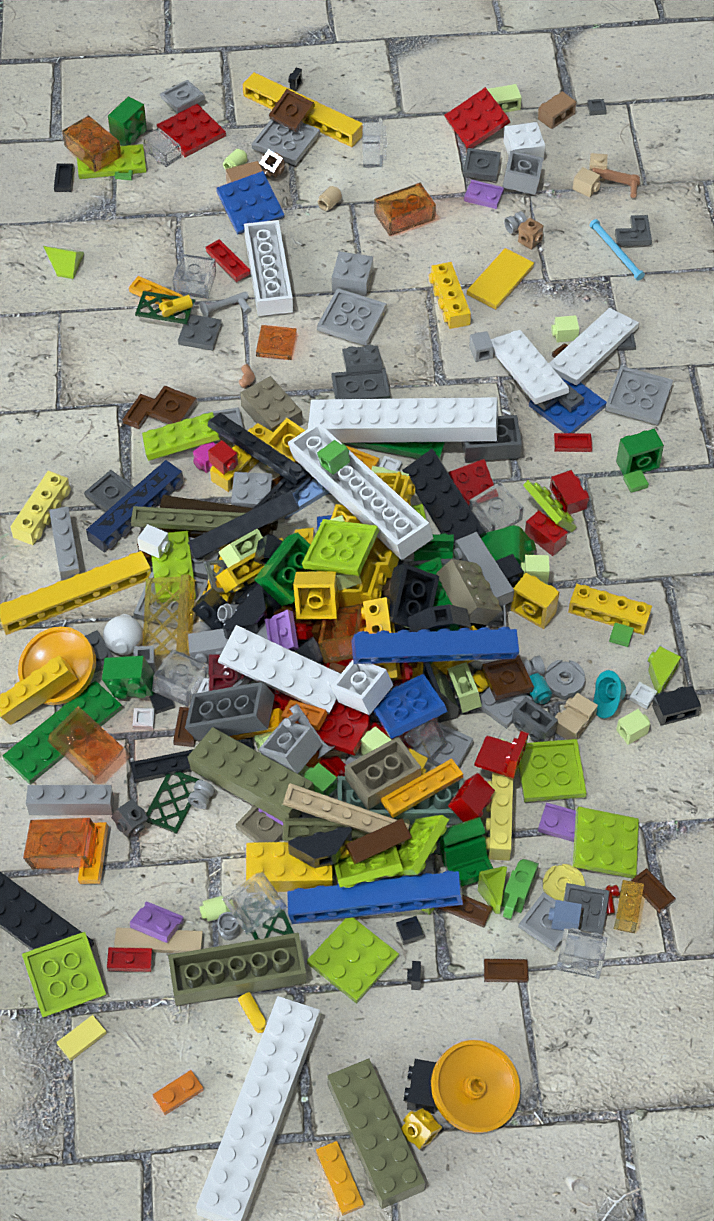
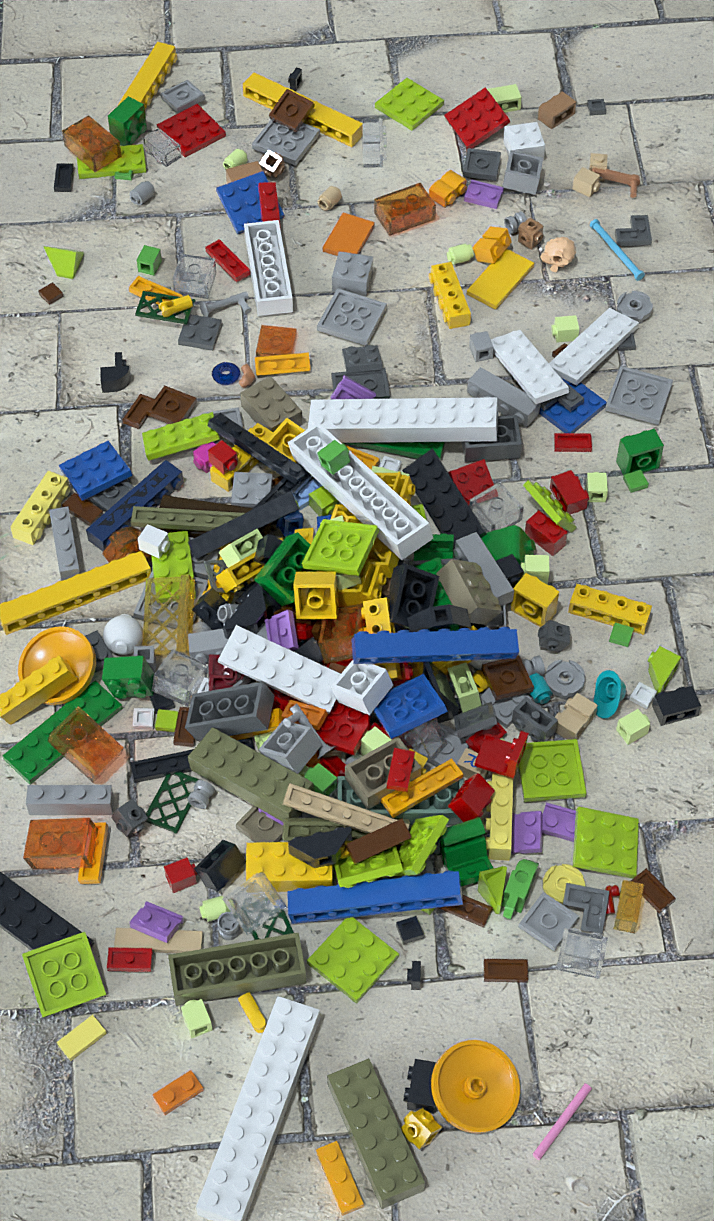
sand blue brick [548,900,582,933] -> none
none -> reddish brown tile [38,282,64,305]
none -> blue plate [59,441,133,501]
none -> reddish brown tile [62,492,104,526]
none -> black brick [100,352,131,393]
none -> clear orange brick [102,527,142,563]
none -> yellow brick [118,42,178,109]
none -> light grey brick [130,181,155,205]
none -> bright green brick [137,245,162,276]
none -> lime tile [155,709,178,732]
none -> red brick [164,857,198,893]
none -> yellowish green brick [181,999,212,1038]
none -> black brick [194,840,246,891]
none -> clear blue piece [212,362,240,385]
none -> light orange plate [254,352,310,376]
none -> red plate [258,182,281,231]
none -> blue brick [276,510,304,536]
none -> lime slope [309,486,339,516]
none -> orange tile [322,212,375,256]
none -> medium lavender plate [330,375,376,399]
none -> lime plate [375,78,444,131]
none -> red plate [387,748,415,792]
none -> light orange brick [429,170,467,207]
none -> yellowish green brick [447,243,474,265]
none -> dark grey plate [454,702,497,738]
none -> tan brick [457,748,489,779]
none -> red plate [466,722,507,753]
none -> light grey brick [467,367,541,427]
none -> light orange piece [472,226,512,264]
none -> medium lavender plate [511,811,543,855]
none -> bright pink bar [532,1083,592,1160]
none -> dark grey brick [538,620,570,652]
none -> light nougat animal [541,237,576,272]
none -> yellowish green brick [586,472,608,502]
none -> light grey plate [617,291,653,324]

